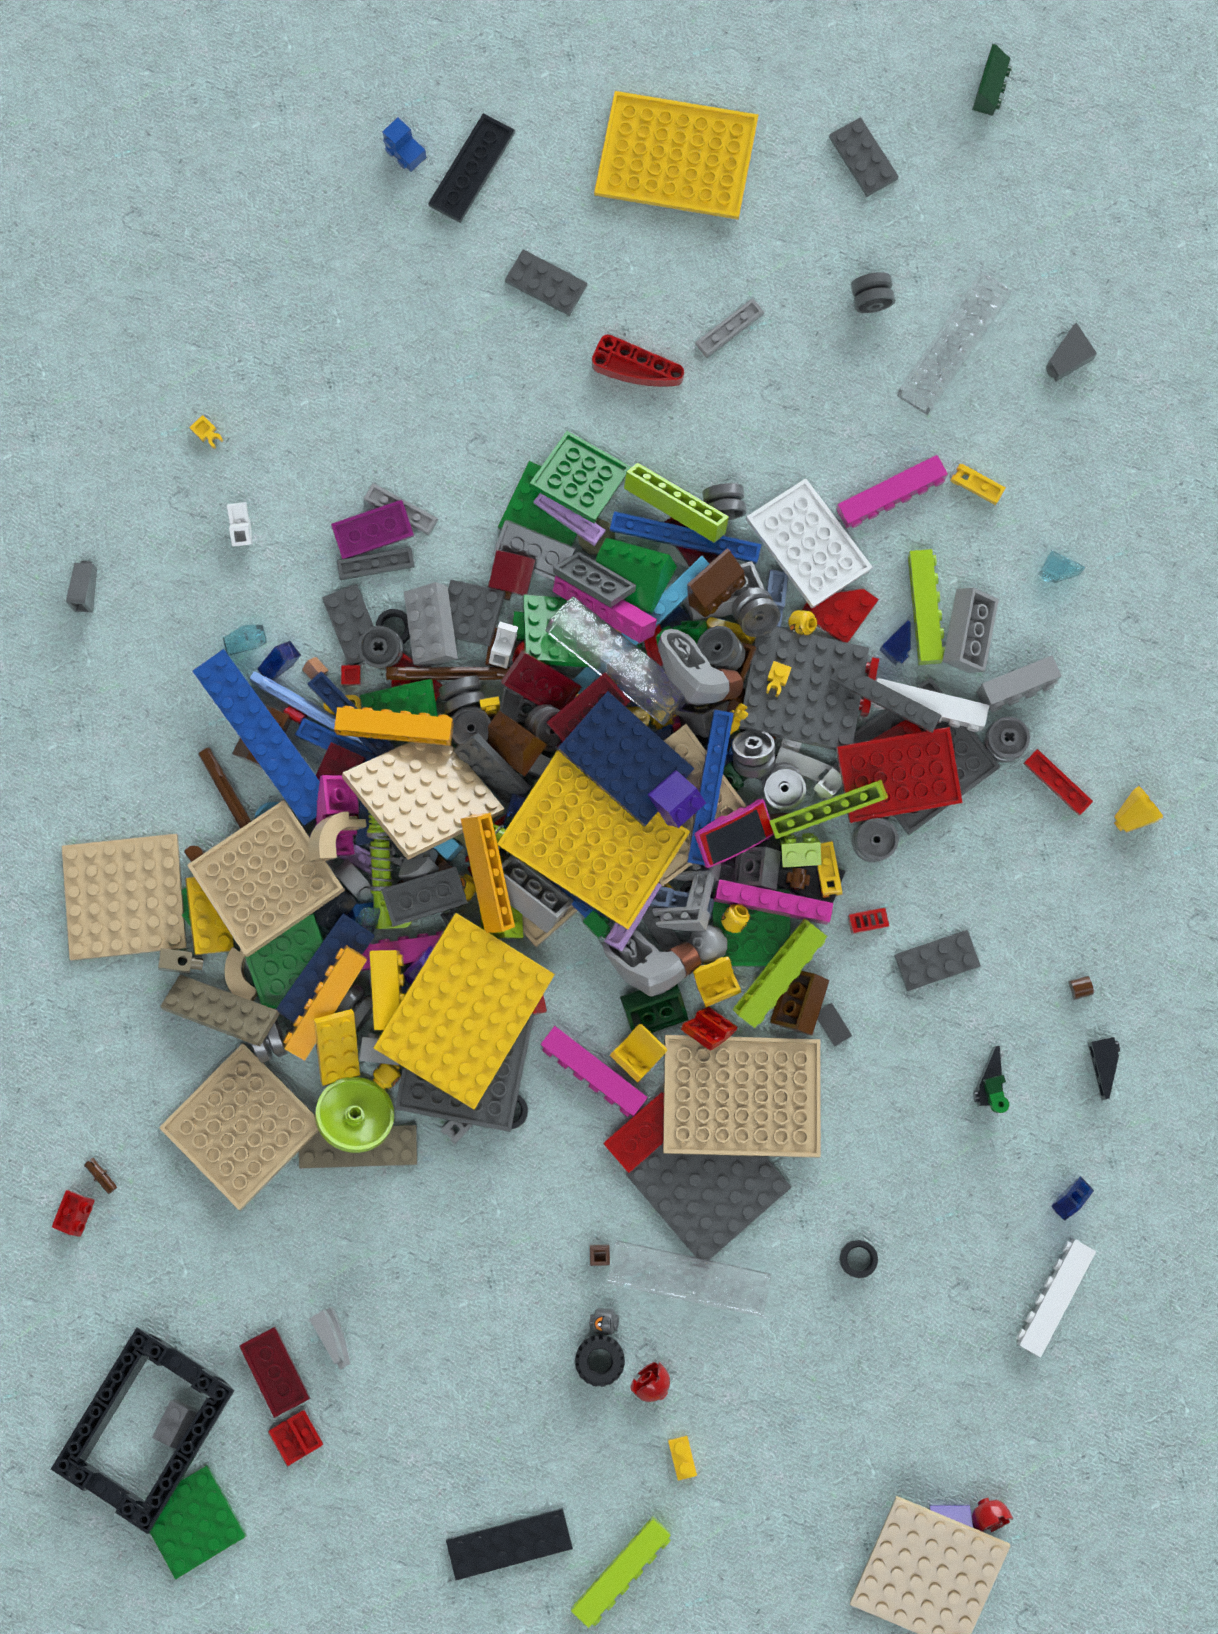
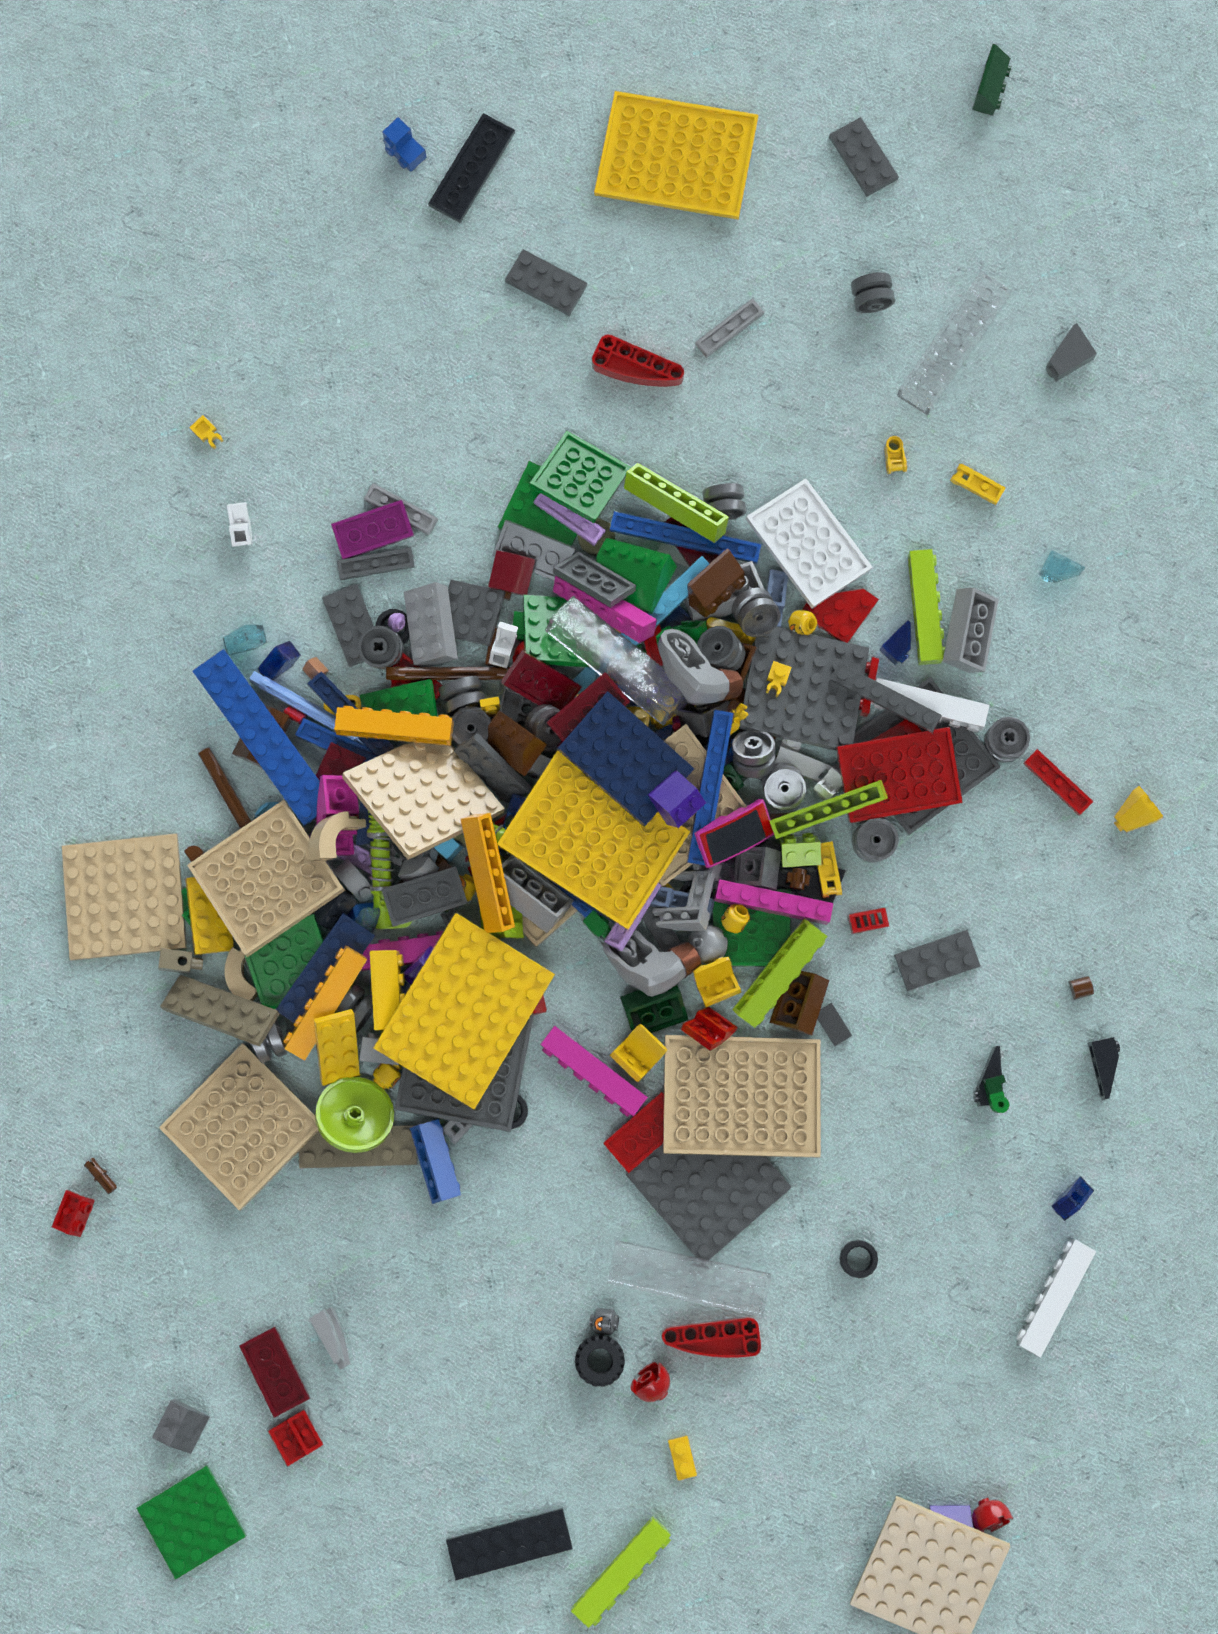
black slope [51,1327,235,1534] -> none
dark grey slope [66,561,97,613] -> none
red plate [341,665,361,686] -> none
reddish brown brick [590,1244,610,1266] -> none
dark pink brick [836,455,948,529] -> none
light grey brick [976,655,1062,713] -> none
none -> lavender plate [388,613,405,632]
none -> brick [410,1119,461,1204]
none -> red beam [661,1317,761,1358]
none -> yellow piece [884,436,907,474]

